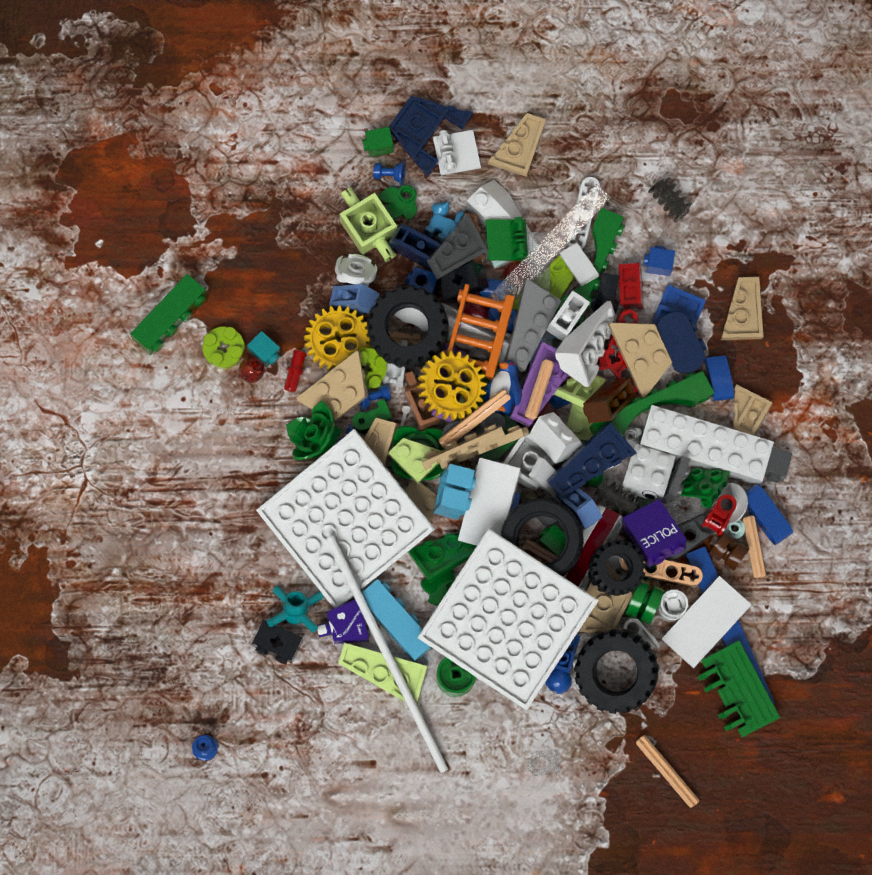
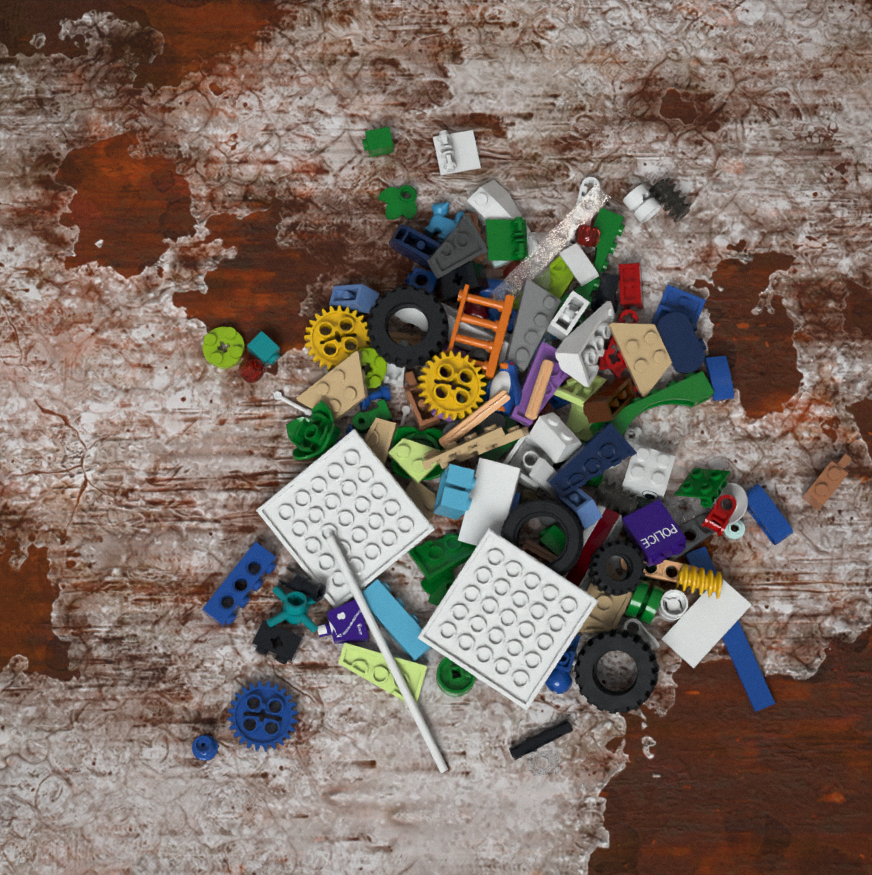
green brick [130,274,207,356] -> none
red axle [284,350,307,392] -> none
white plate [335,254,377,287] -> none
yellowish green brick [340,187,397,262] -> none
blue piece [373,161,406,185] -> none
dark blue wing [389,96,473,177] -> none
tan wing [488,113,546,177] -> none
light nougat axle [636,735,699,808] -> none
white brick [639,405,774,485] -> none
blue brick [643,246,675,276] -> none
dark grey wing [663,456,691,502] -> none
green hinge [697,640,781,737] -> none
reddish brown wheel [709,531,749,571] -> none
tan wing [721,277,763,340] -> none
tan wing [733,384,772,436] -> none
light nougat axle [743,516,766,578] -> none
dark grey brick [764,447,793,483] -> none
none -> blue brick [202,541,277,628]
none -> blue gear [227,681,298,752]
none -> white hinge [273,391,312,417]
none -> black piece [278,567,326,602]
none -> black pin [509,719,573,760]
none -> clear red piece [574,225,601,247]
none -> white wheel [623,184,662,224]
none -> yellow piece [676,564,723,599]
none -> nougat hinge [802,453,852,511]

